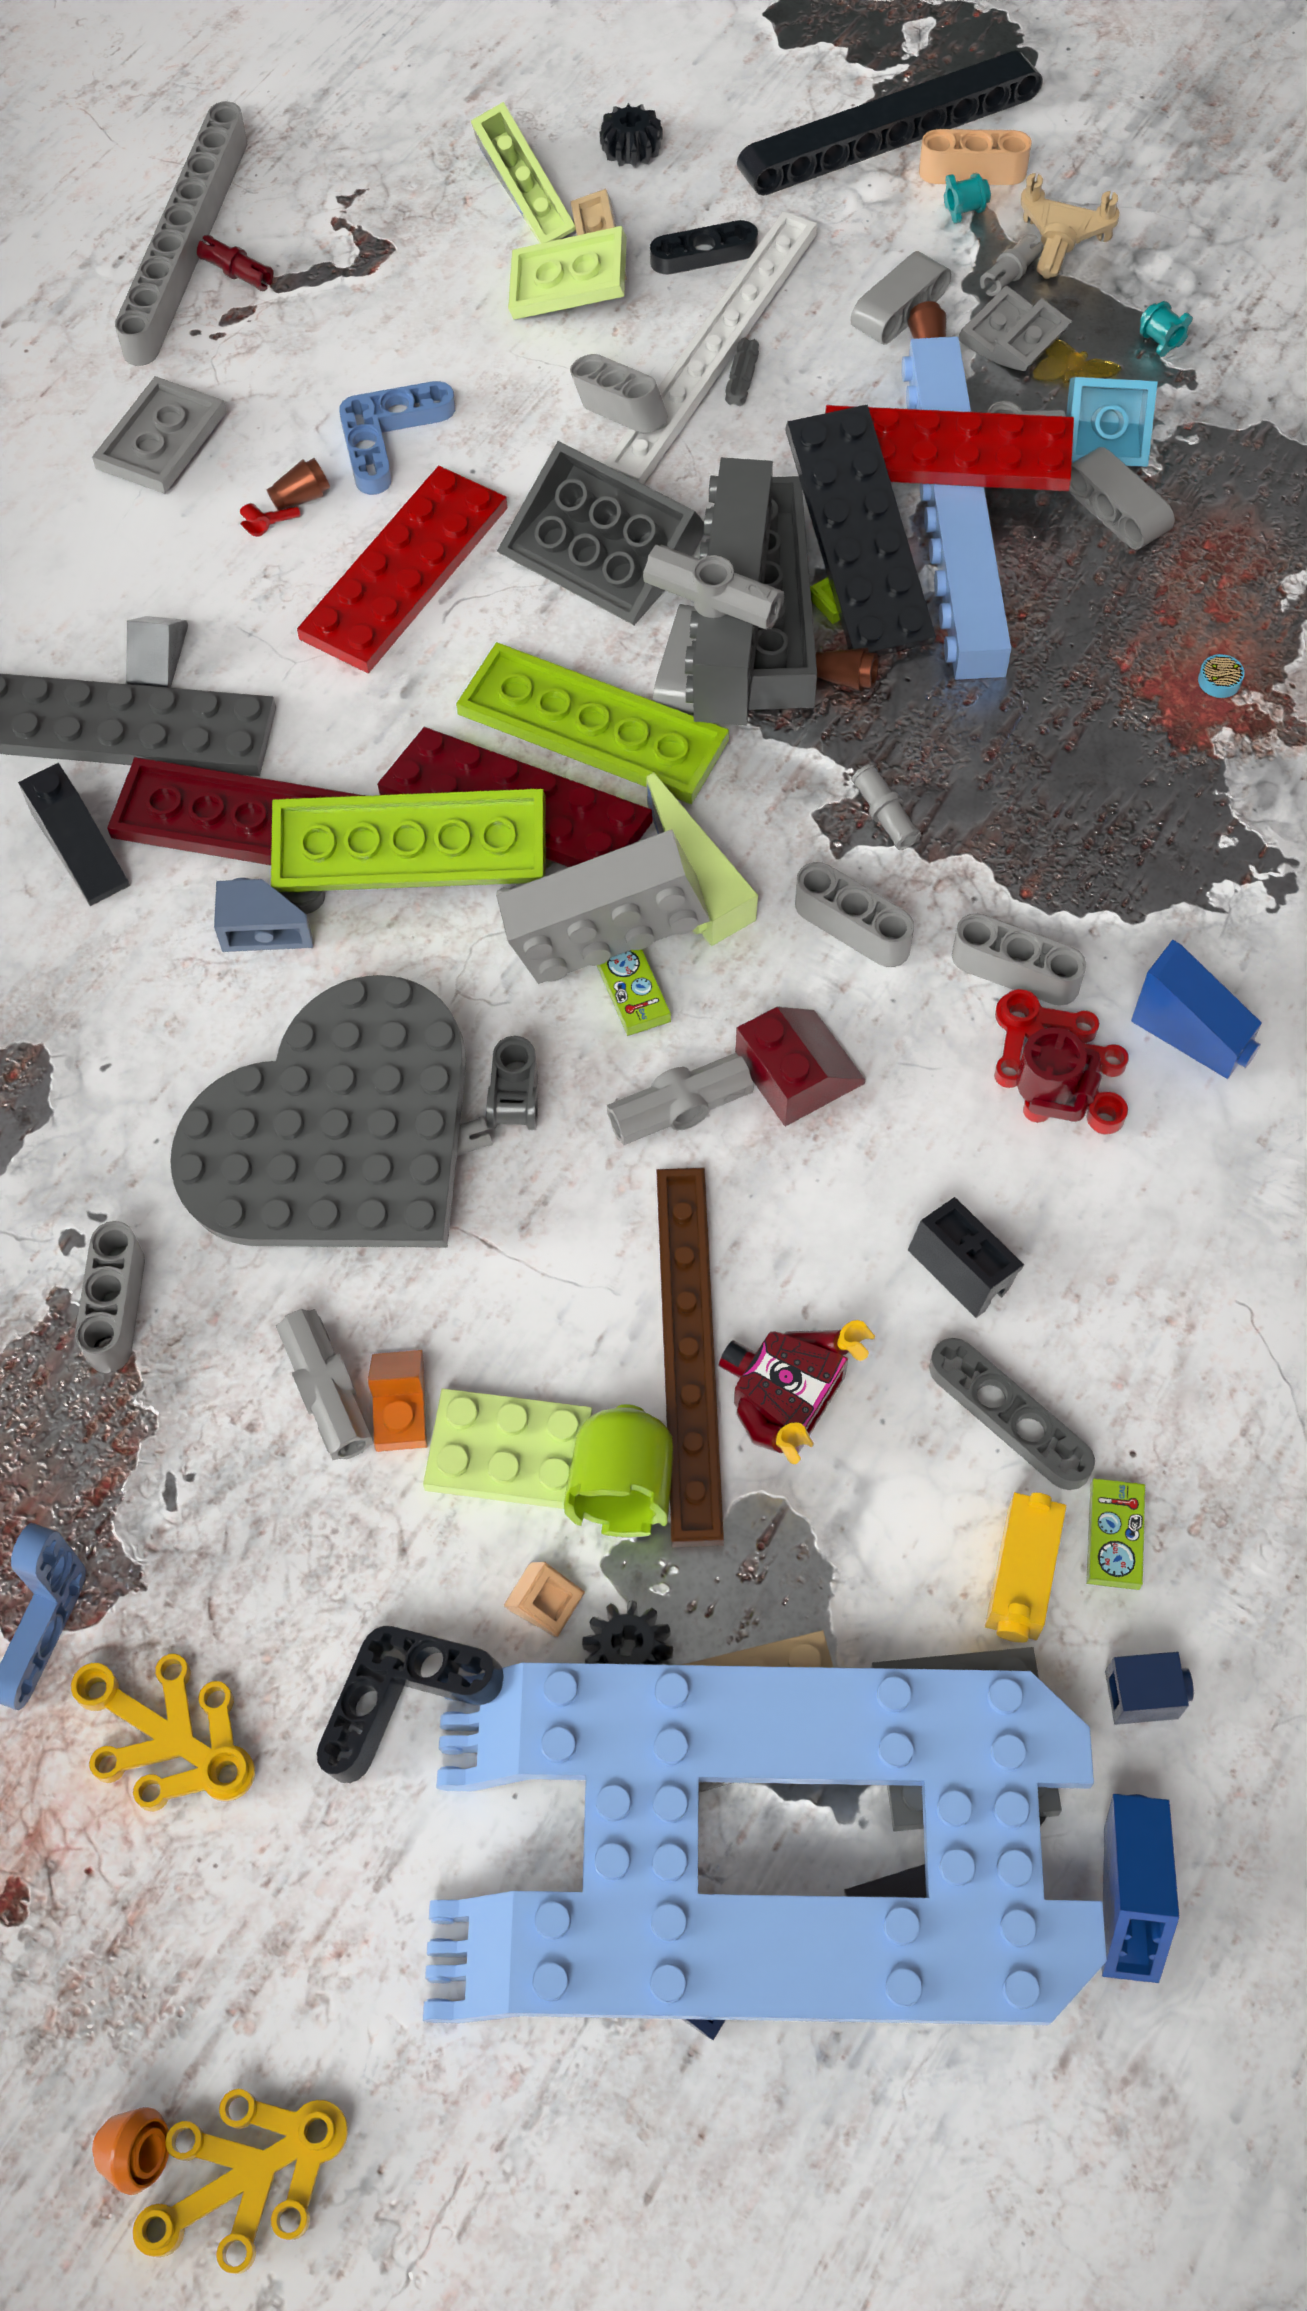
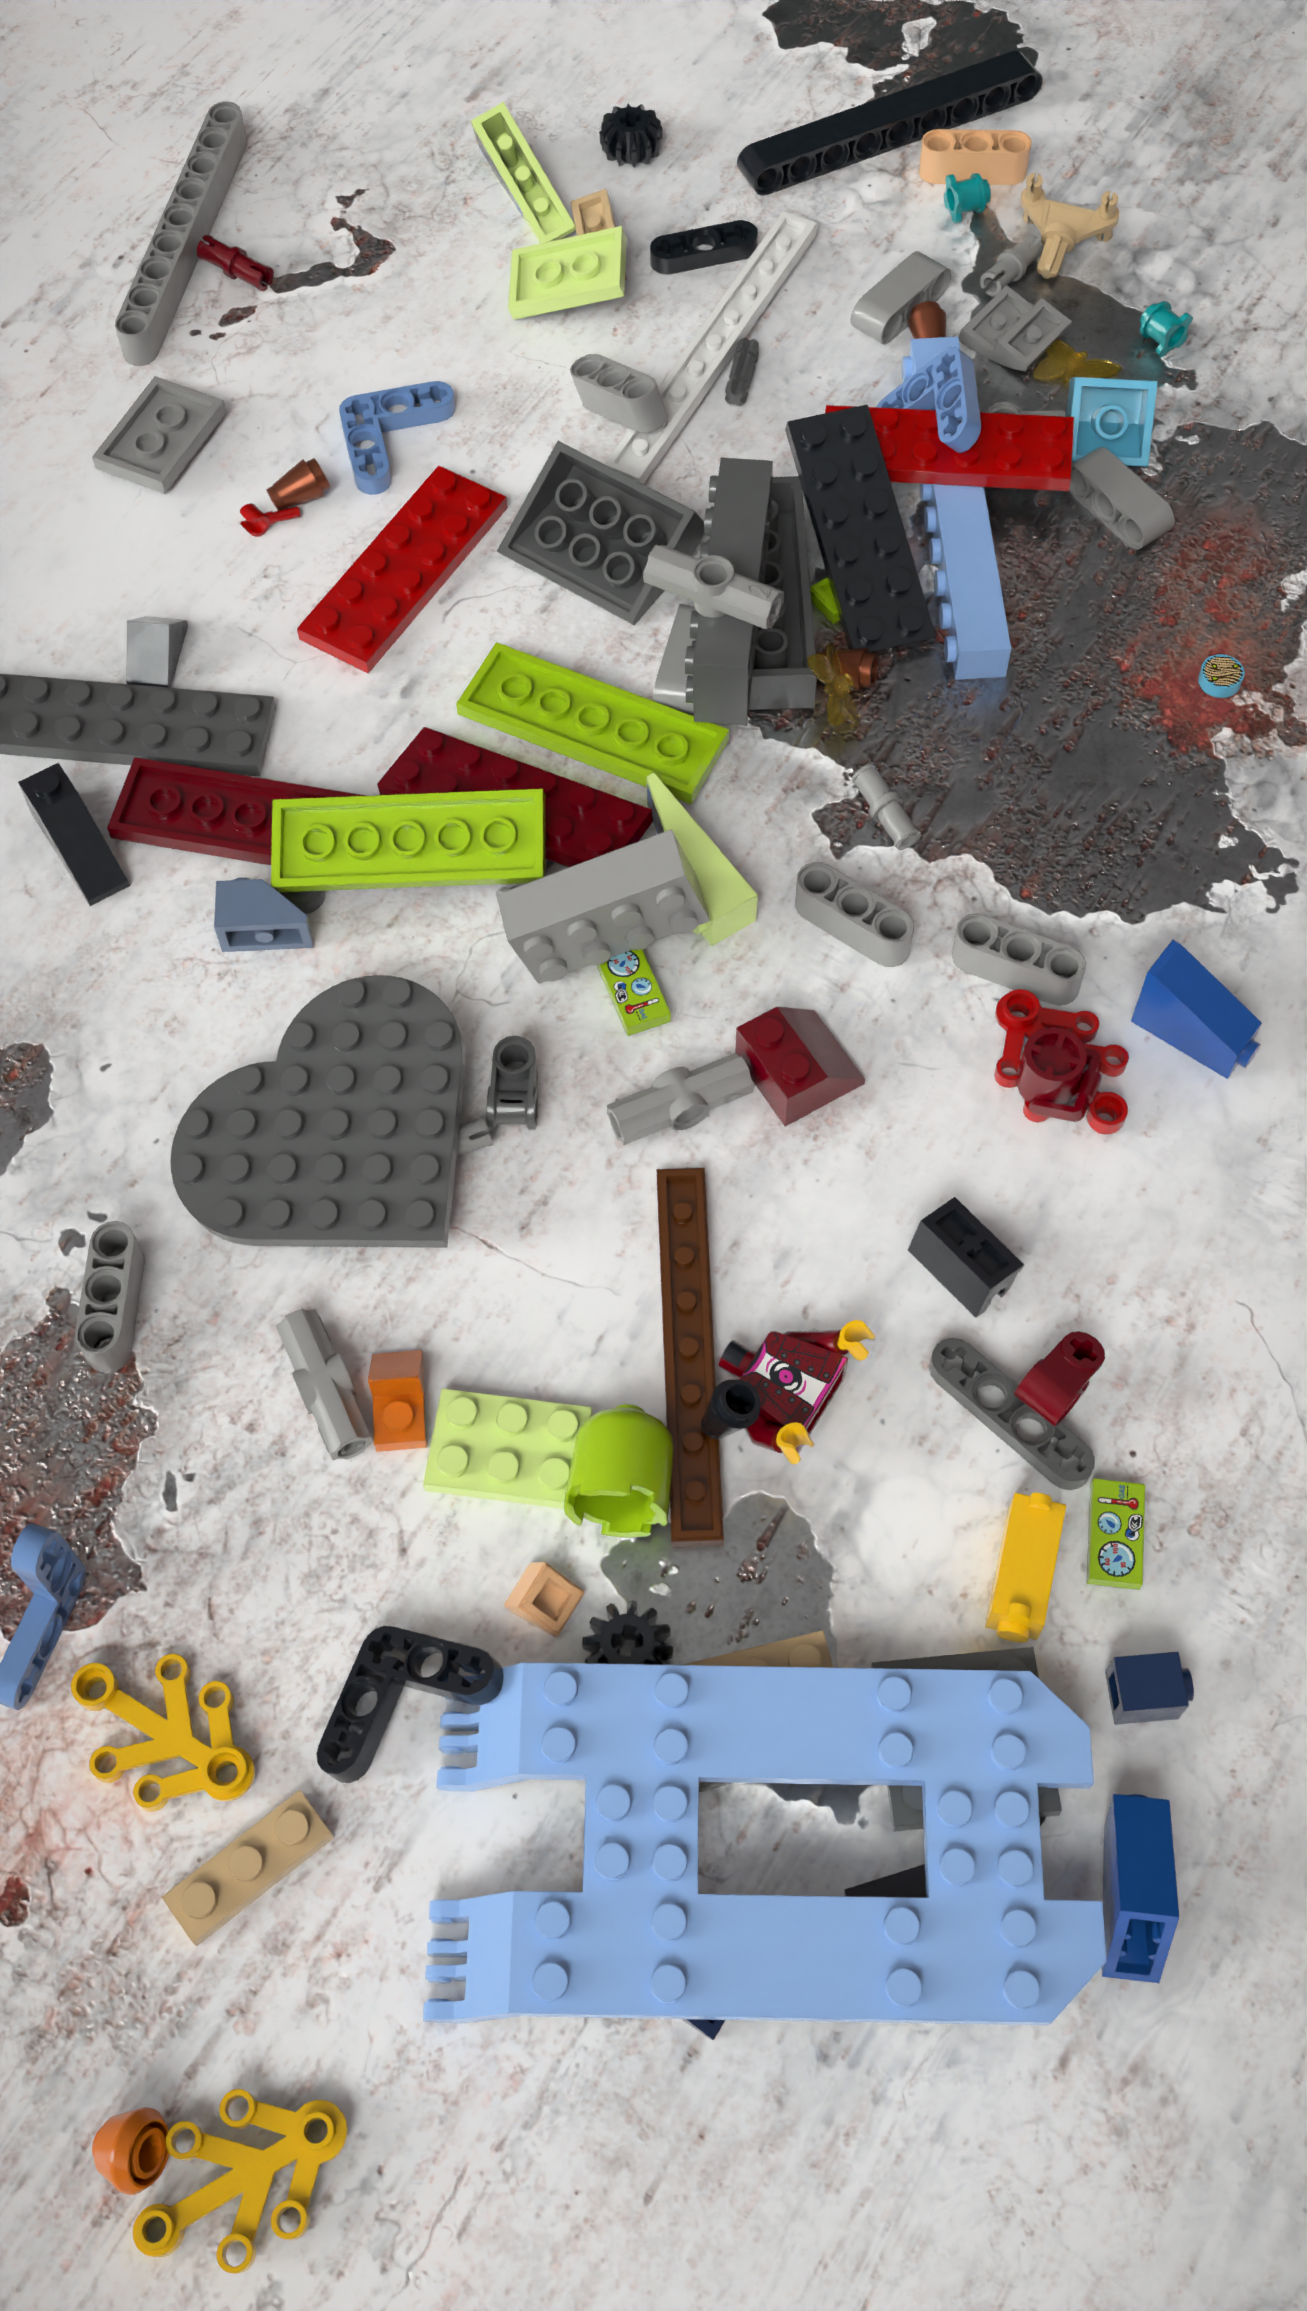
none -> tan plate [161,1790,334,1946]
none -> black cone [701,1380,760,1440]
none -> clear yellow piece [807,643,862,727]
none -> medium blue beam [876,346,981,453]
none -> dark red piece [1014,1331,1105,1427]

